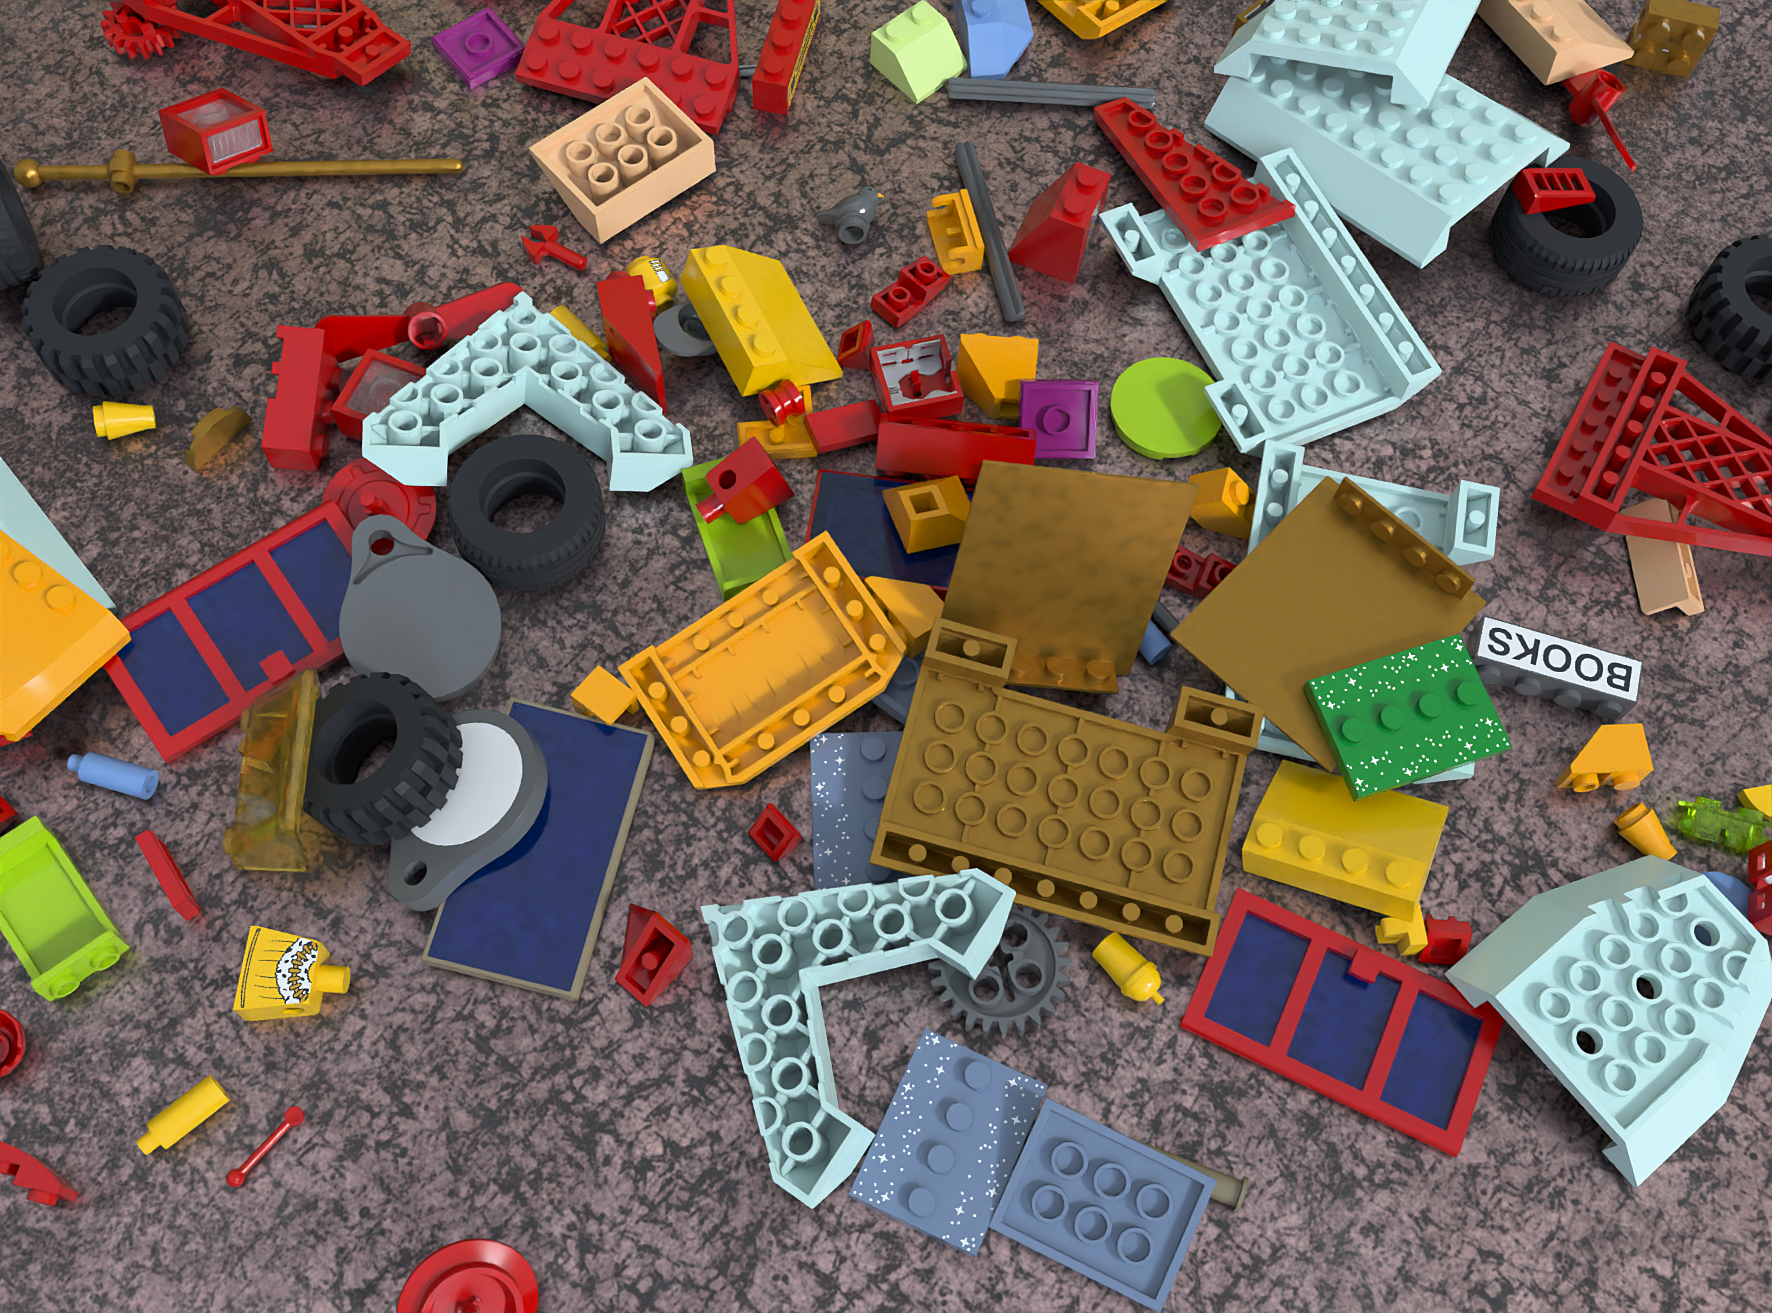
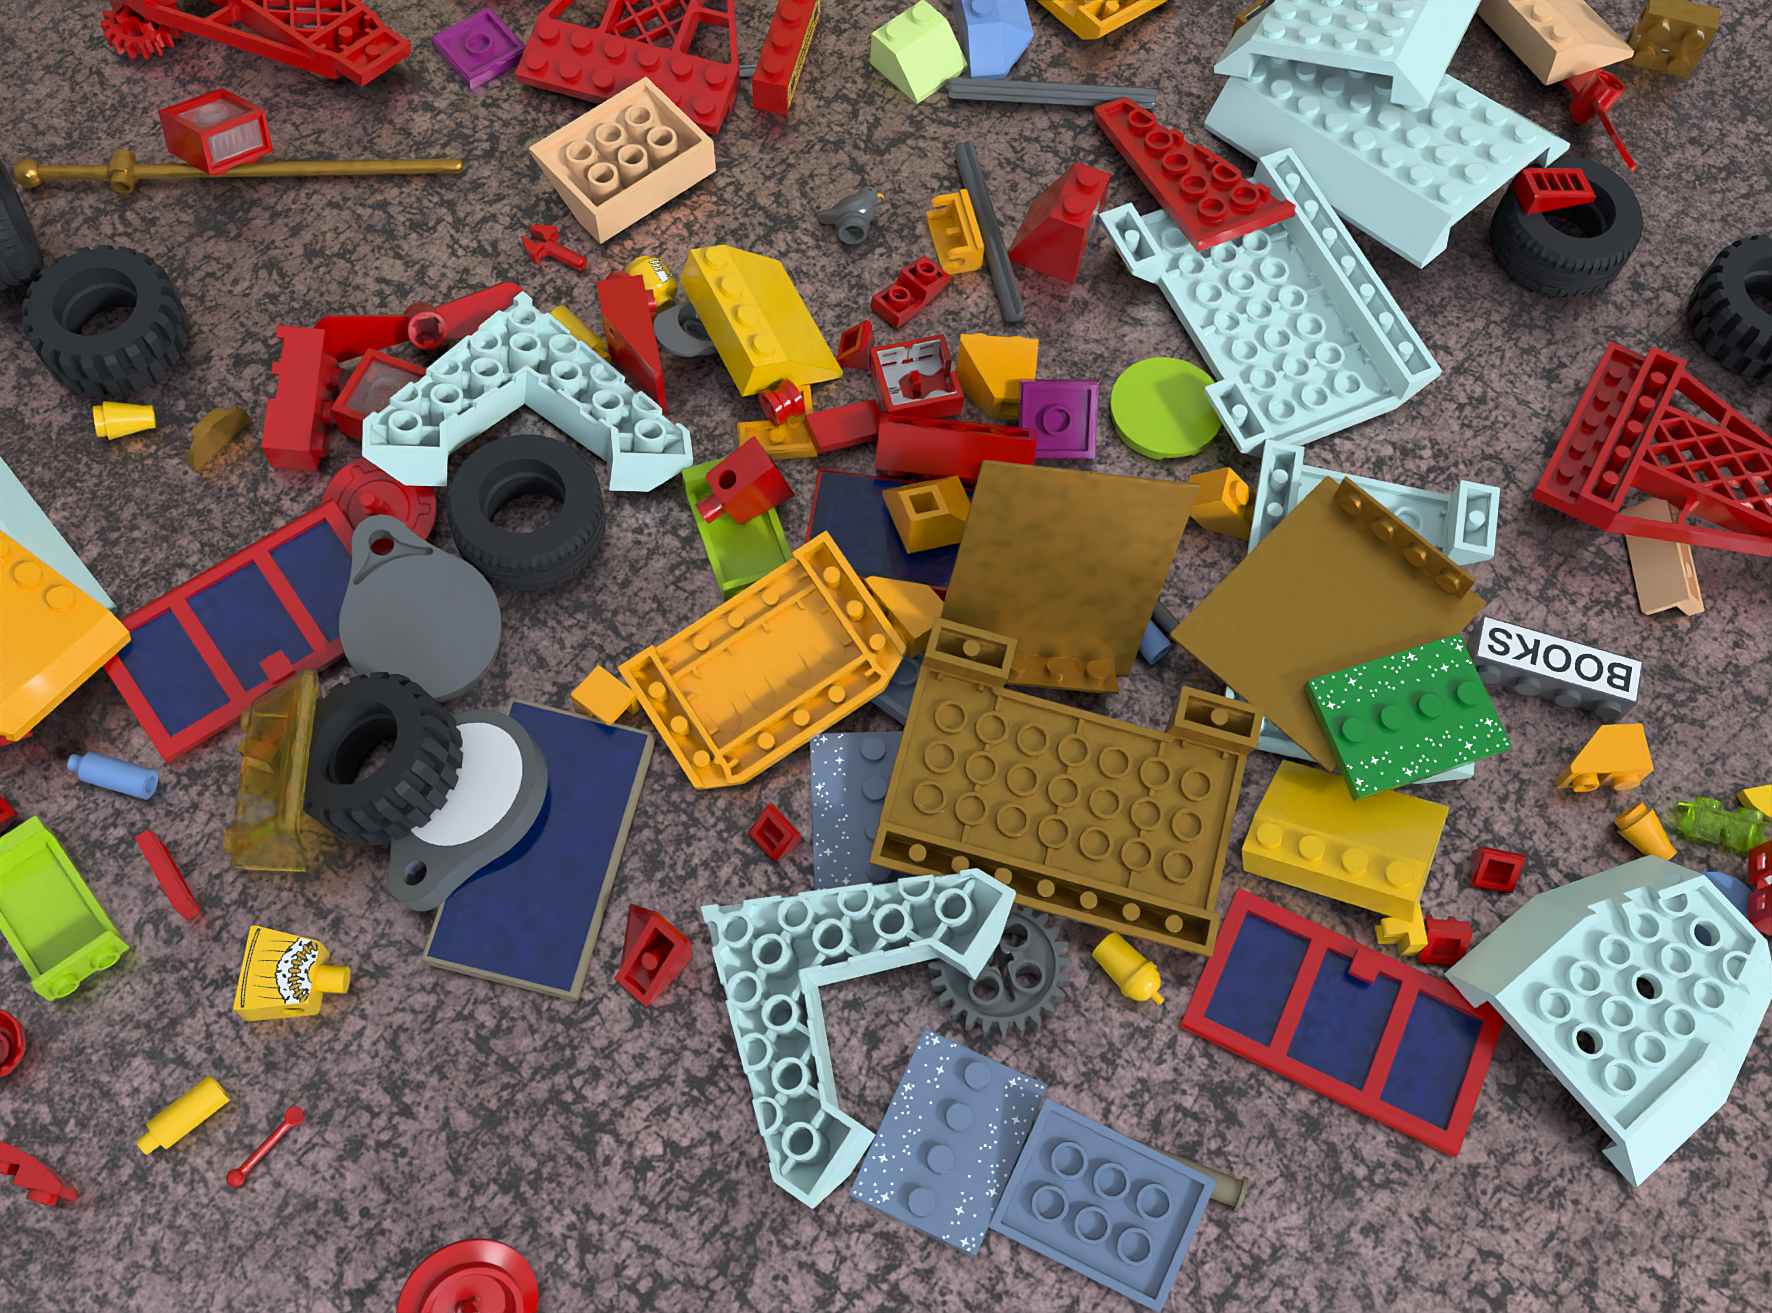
red slope [1164,544,1237,599] -> none
none -> red slope [1470,846,1525,894]

